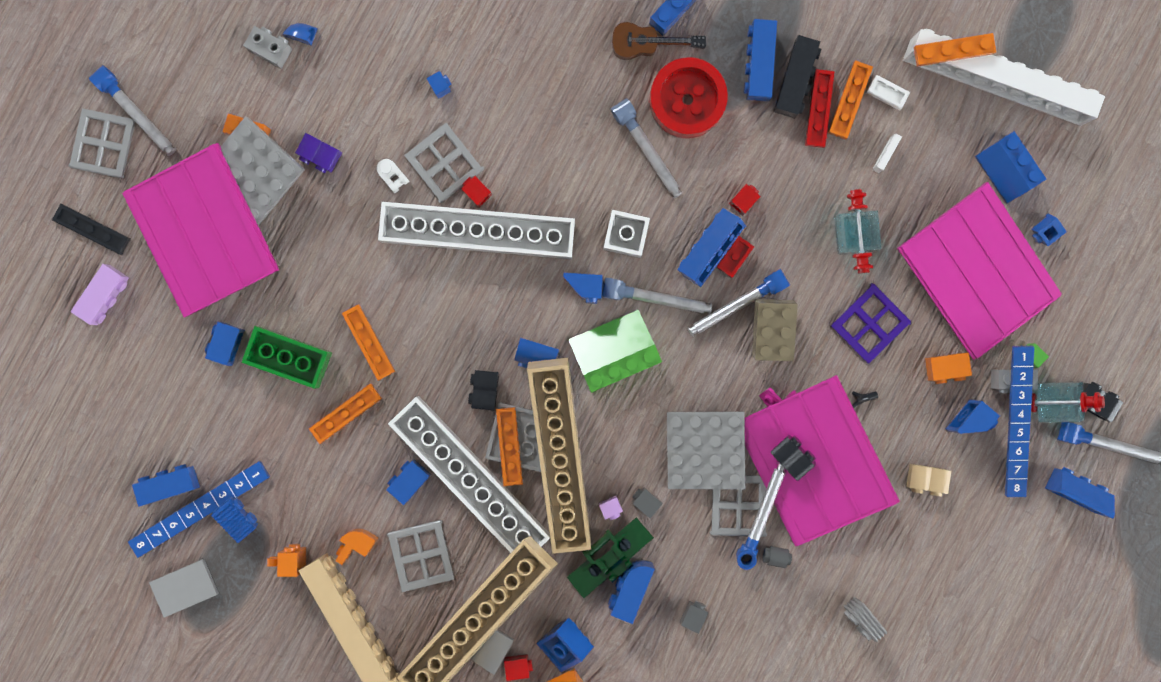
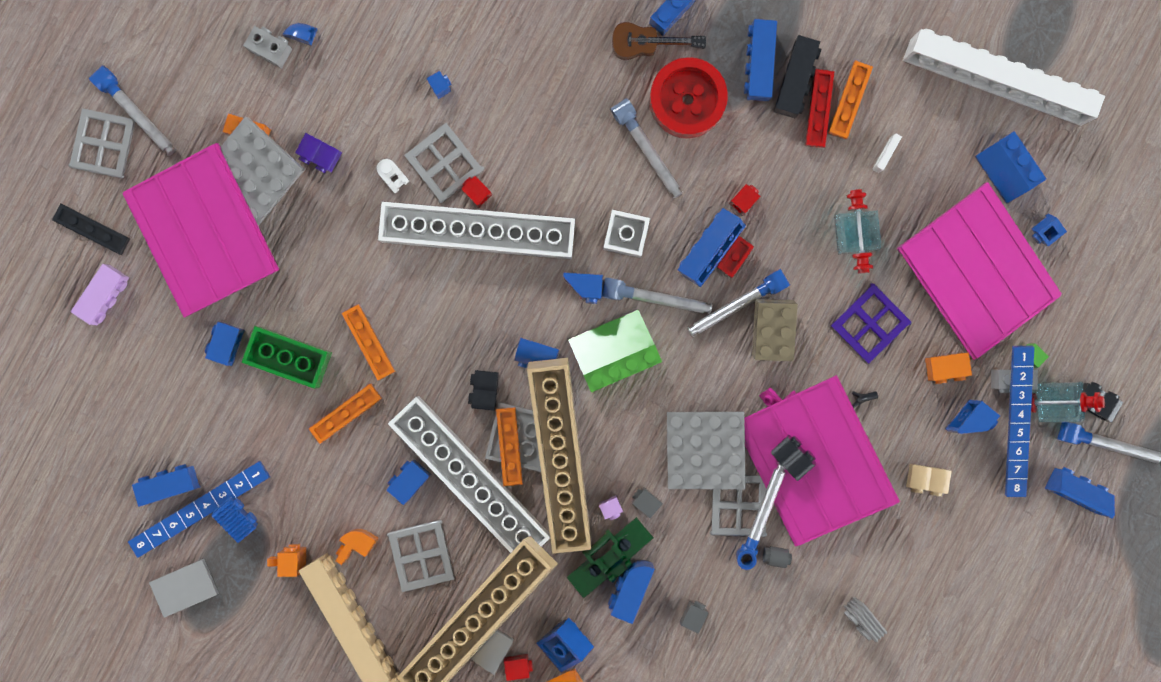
white plate [866,75,910,110] -> none
orange plate [913,33,996,67] -> none

